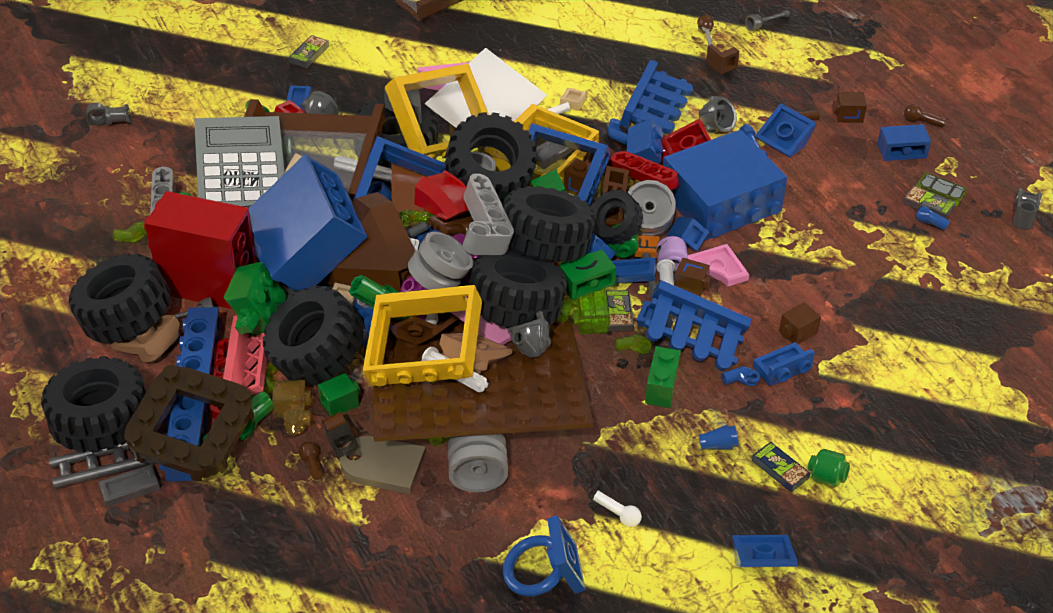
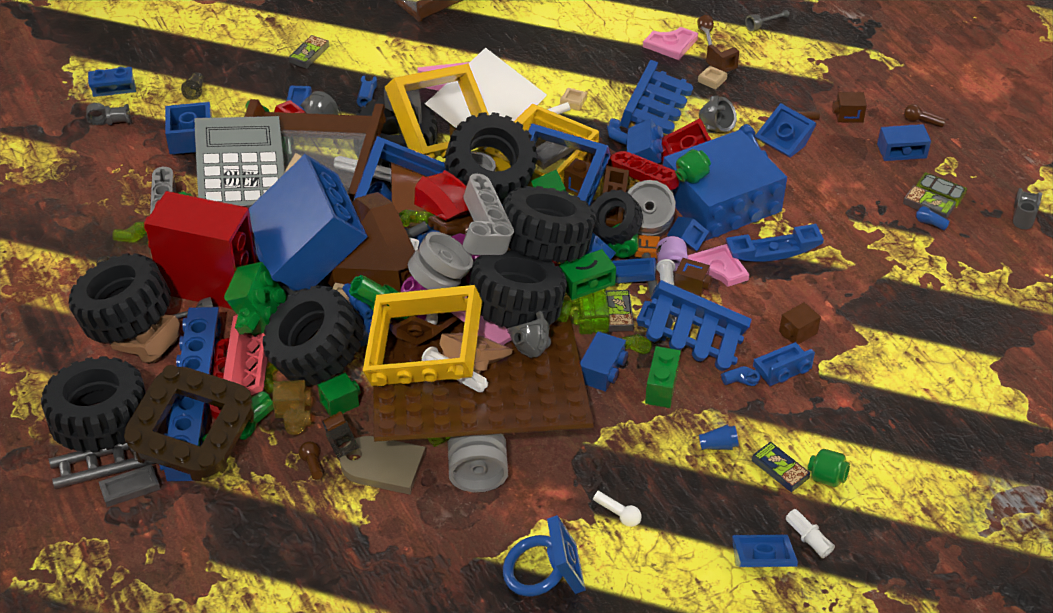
none -> blue bracket [88,67,136,97]
none -> blue brick [165,102,213,154]
none -> clear smoke cone [181,72,204,100]
none -> blue bar [342,283,373,319]
none -> blue bar [357,76,377,107]
none -> blue brick [580,331,628,392]
none -> bright pink tile [643,27,698,60]
none -> green head [675,149,711,184]
none -> tan tile [698,66,727,90]
none -> blue slope [726,224,824,262]
none -> white axle [786,509,835,558]

